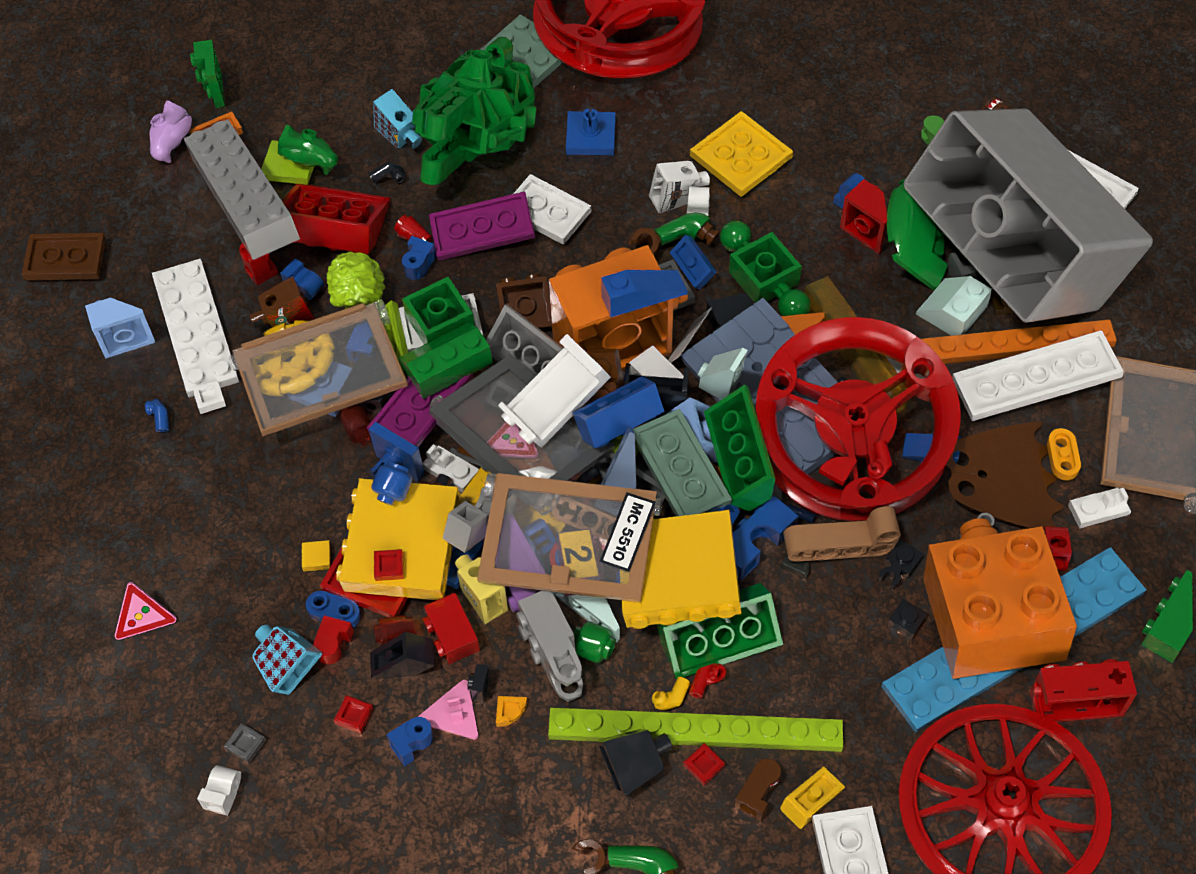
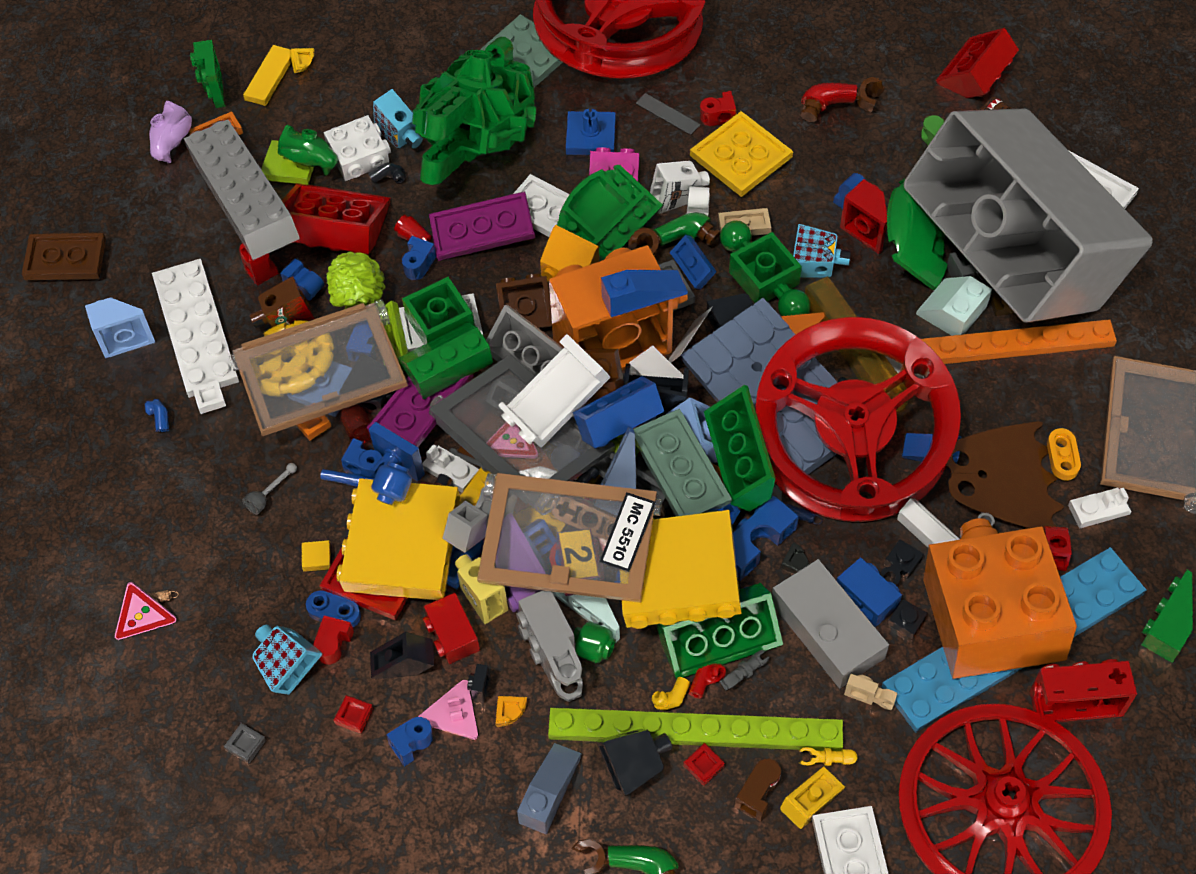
white leg [197,765,241,816] -> none
clear red brick [373,615,415,645] -> none
red tile [374,549,404,581] -> none
light aqua slope [698,348,748,400] -> none
medium nougat beam [783,506,901,561] -> none
red tile [818,457,857,486] -> none
red arm [867,440,892,479] -> none
white plate [952,330,1124,421] -> none
none -> light nougat piece [148,590,179,602]
none -> dark grey hinge [242,463,297,515]
none -> yellow tile [243,45,292,106]
none -> yellow tile [290,48,314,73]
none -> orange plate [296,404,331,441]
none -> blue piece [320,469,374,487]
none -> white brick [323,115,391,181]
none -> blue leg [341,438,382,478]
none -> sand blue slope [517,743,582,835]
none -> light orange slope [540,225,599,282]
none -> green slope [556,165,663,262]
none -> dark pink bracket [589,148,640,181]
none -> dark grey sticker [636,93,701,135]
none -> red leg [700,91,736,126]
none -> tan plate [718,208,771,236]
none -> dark grey piece [719,650,770,690]
none -> light grey brick [772,559,889,689]
none -> medium azure torso [793,224,851,278]
none -> yellow piece [798,747,857,766]
none -> piece [800,77,885,122]
none -> blue brick [836,557,902,628]
none -> tan plate [844,674,898,710]
none -> white piece [897,498,960,547]
none -> red slope [935,27,1019,98]

